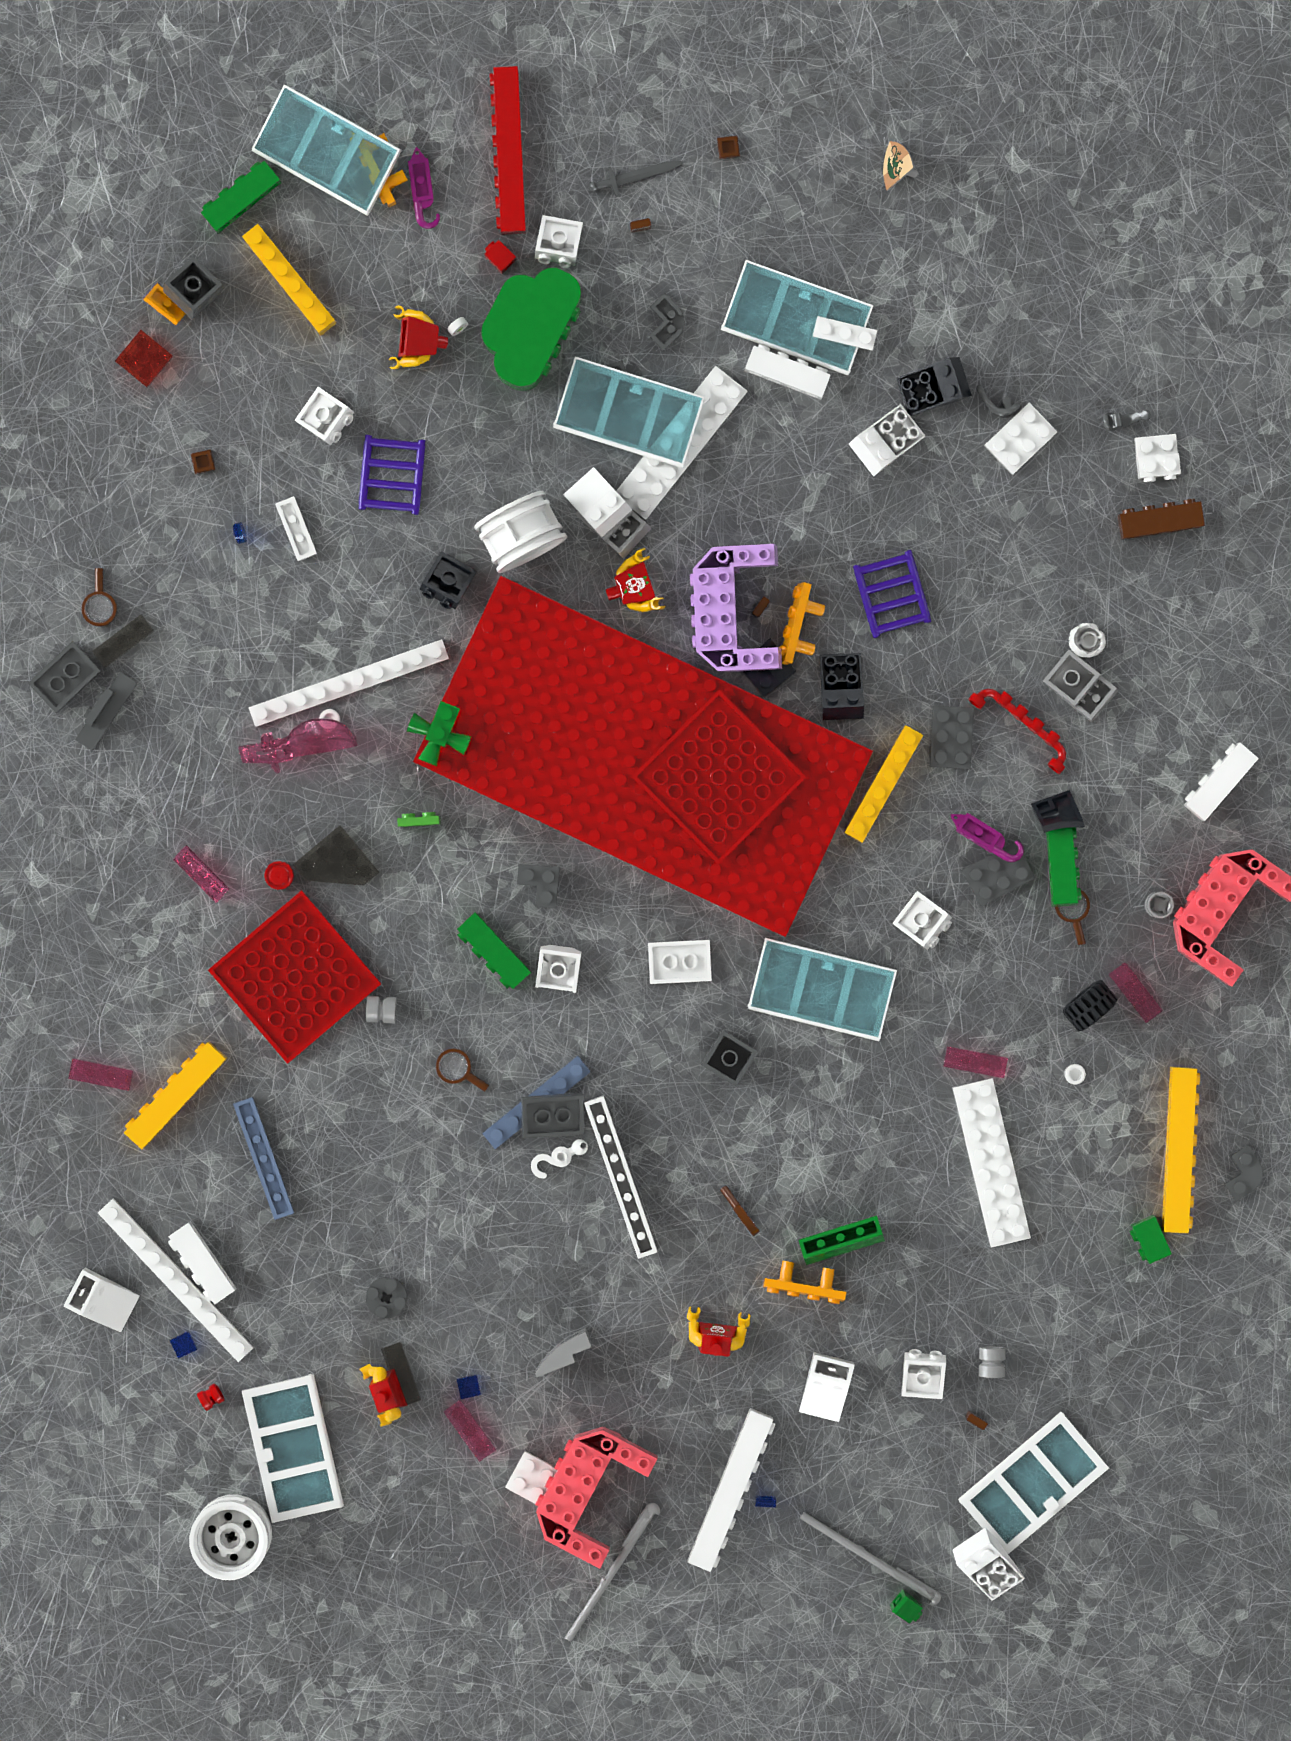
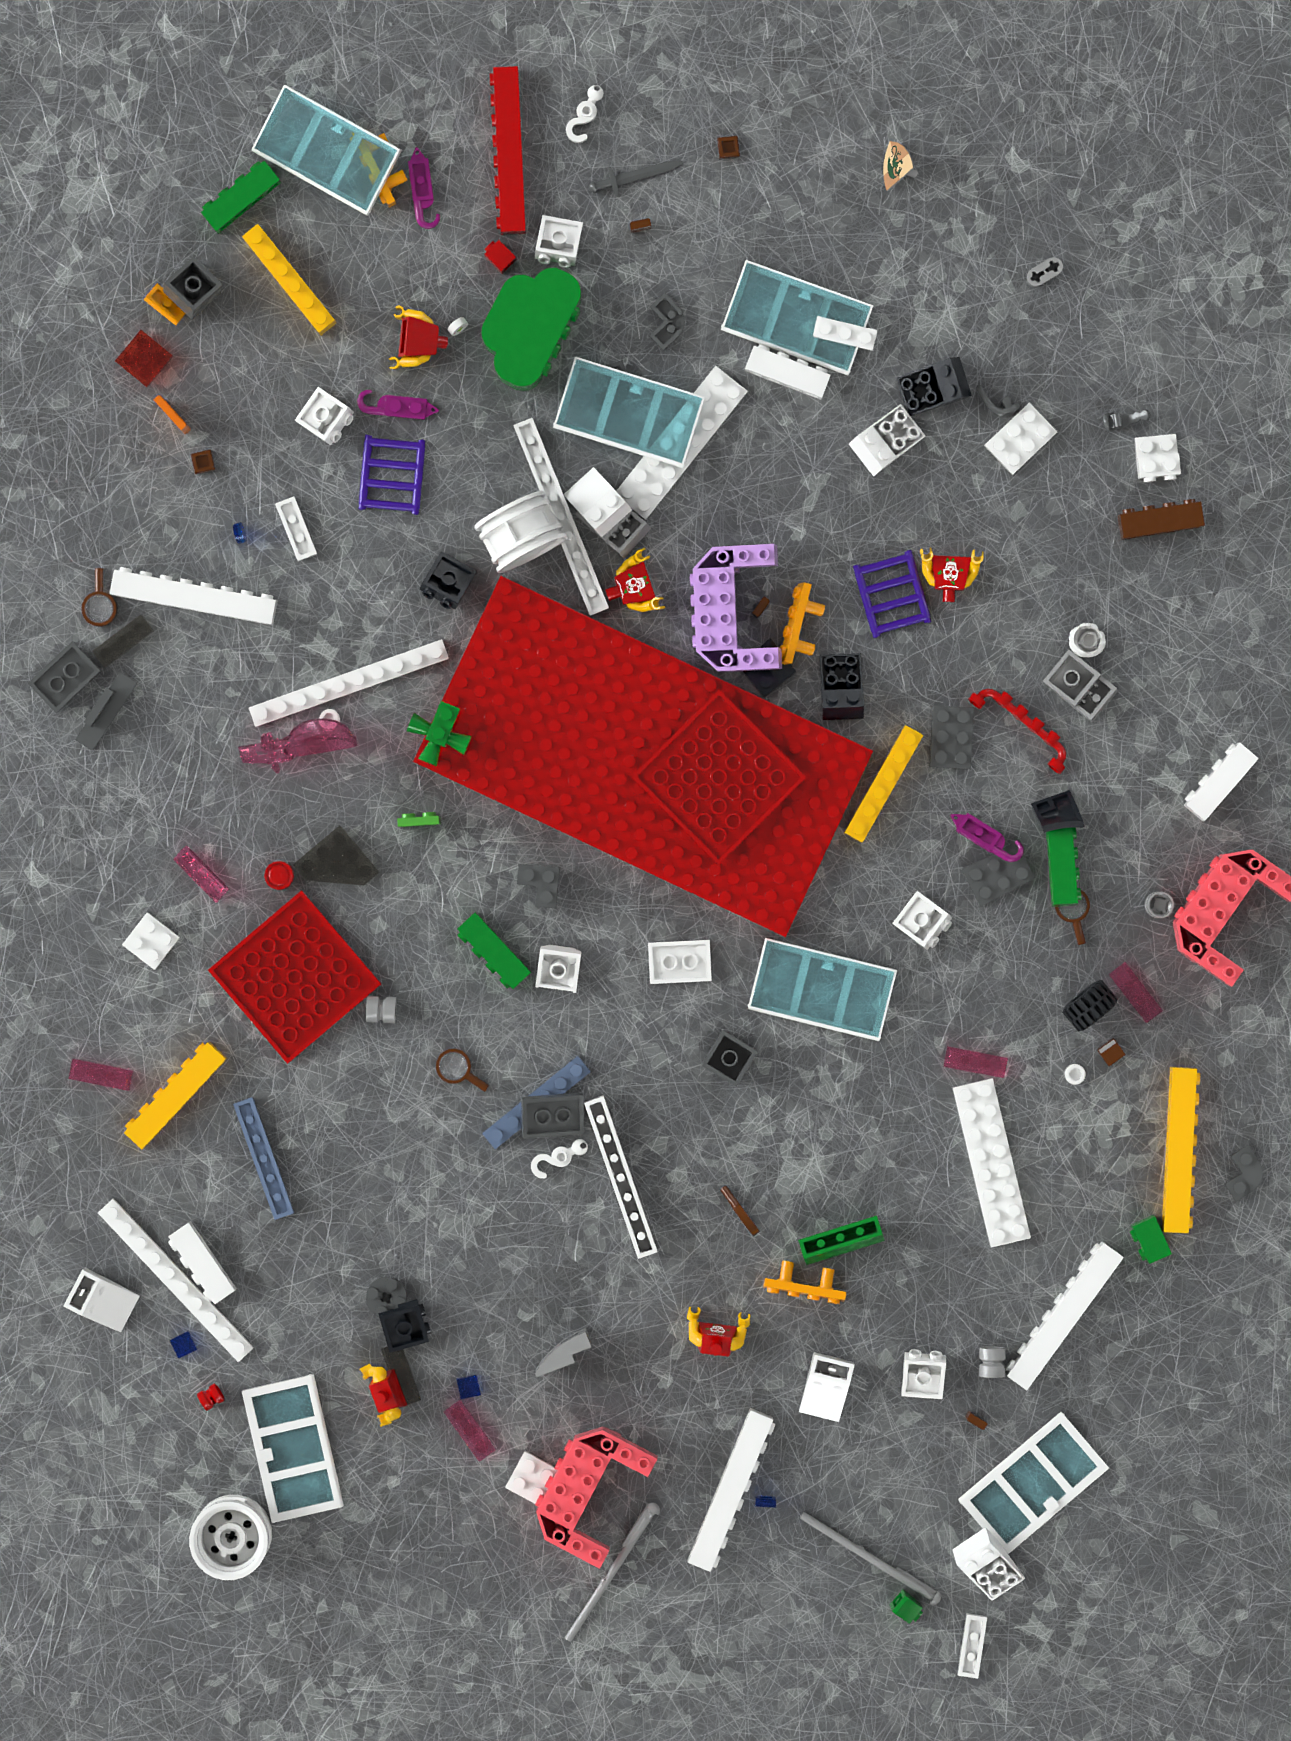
none -> white brick [110,567,278,625]
none -> white plate [122,912,180,970]
none -> orange tile [154,395,191,435]
none -> magenta plate [357,390,439,420]
none -> black plate [378,1299,431,1353]
none -> white plate [513,418,609,616]
none -> white piece [566,85,604,143]
none -> torso [920,548,984,603]
none -> white plate [957,1613,987,1679]
none -> white brick [1005,1241,1124,1390]
none -> light grey beam [1026,257,1063,287]
none -> reddish brown tile [1097,1038,1126,1066]

